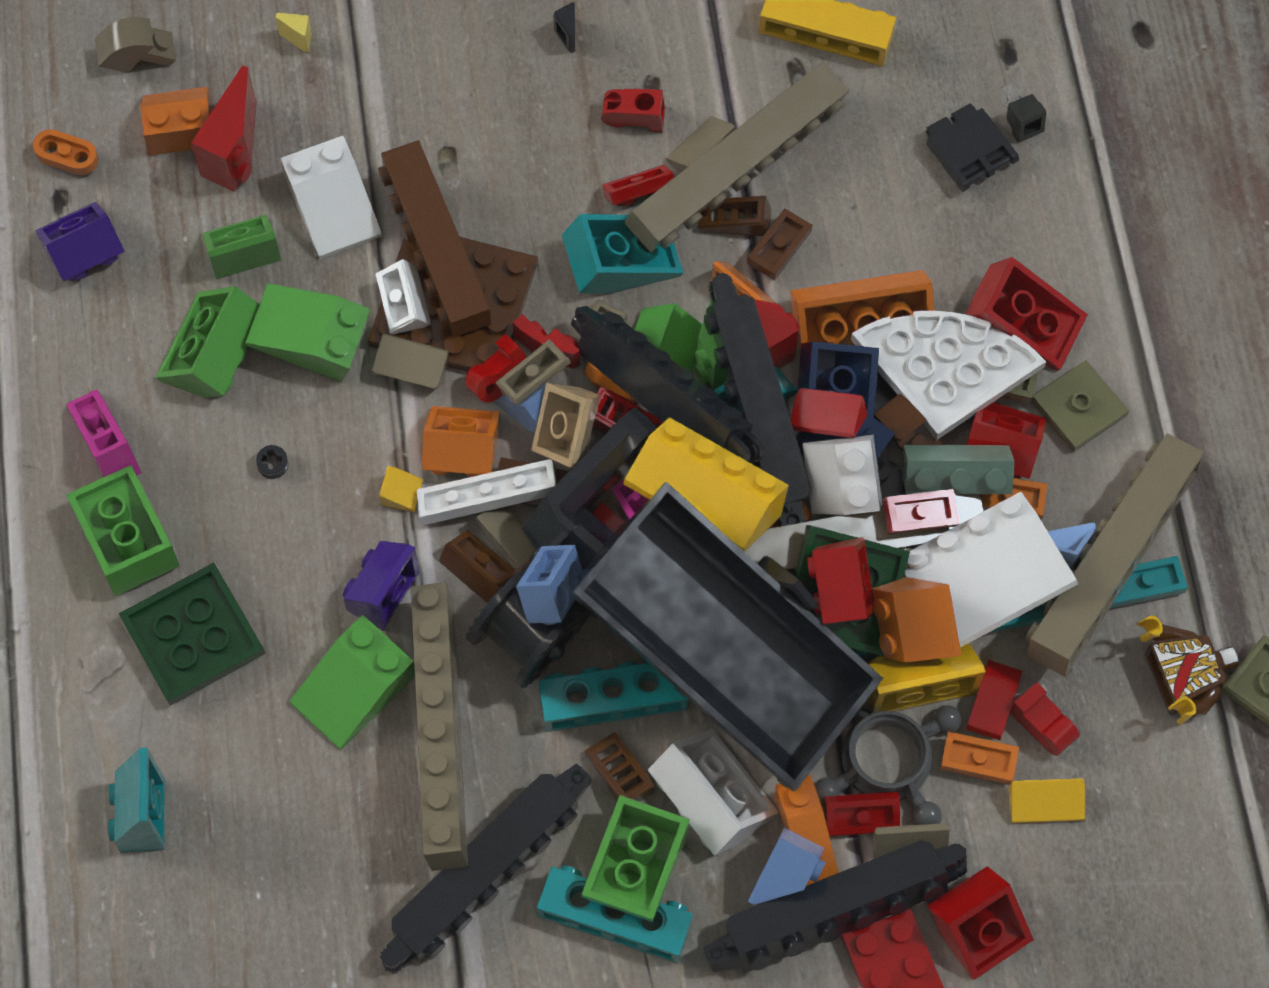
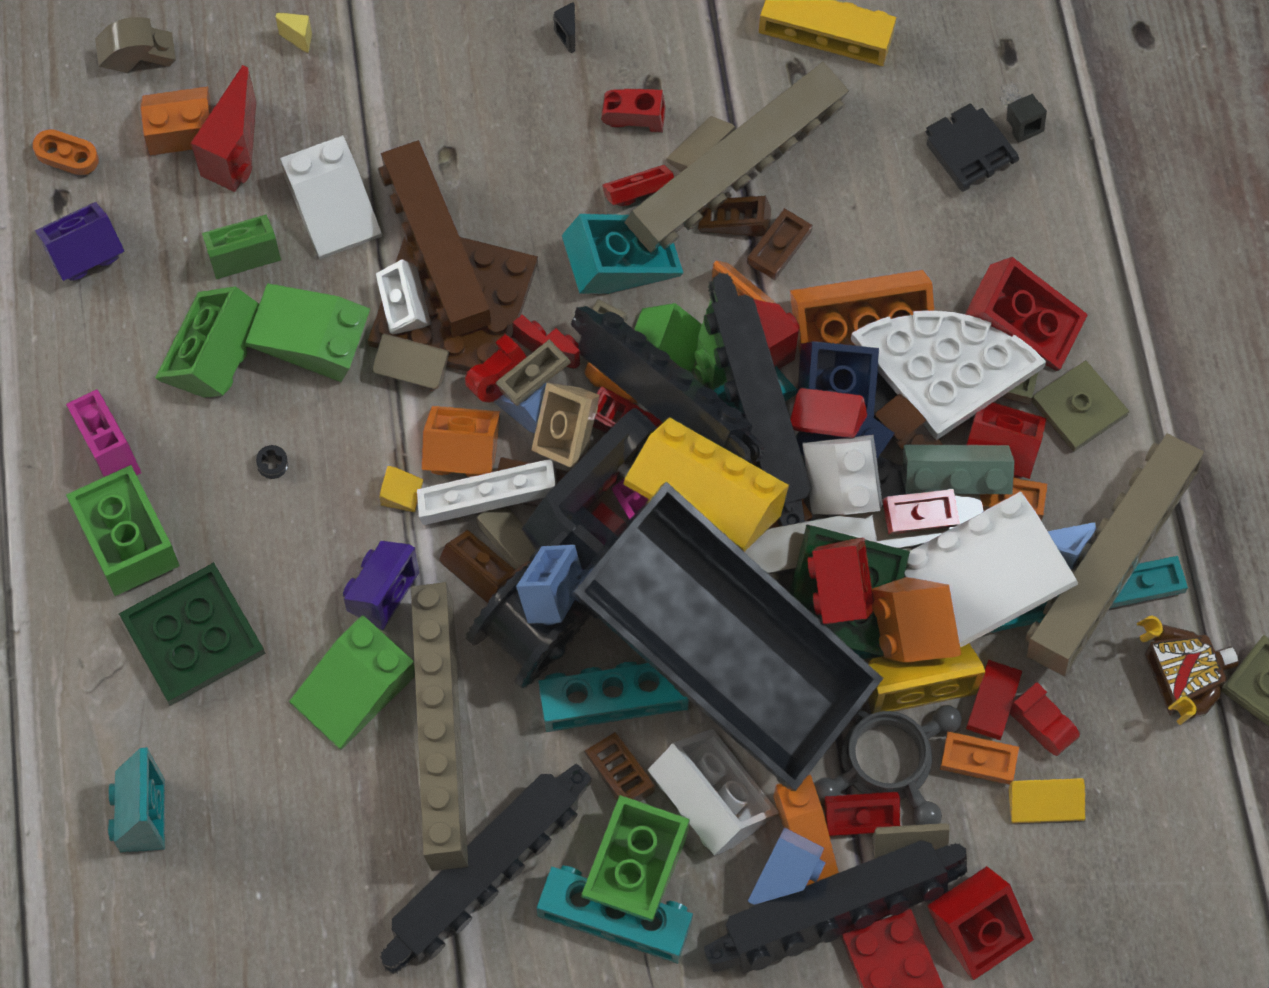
black slope [758,556,817,609] -> none

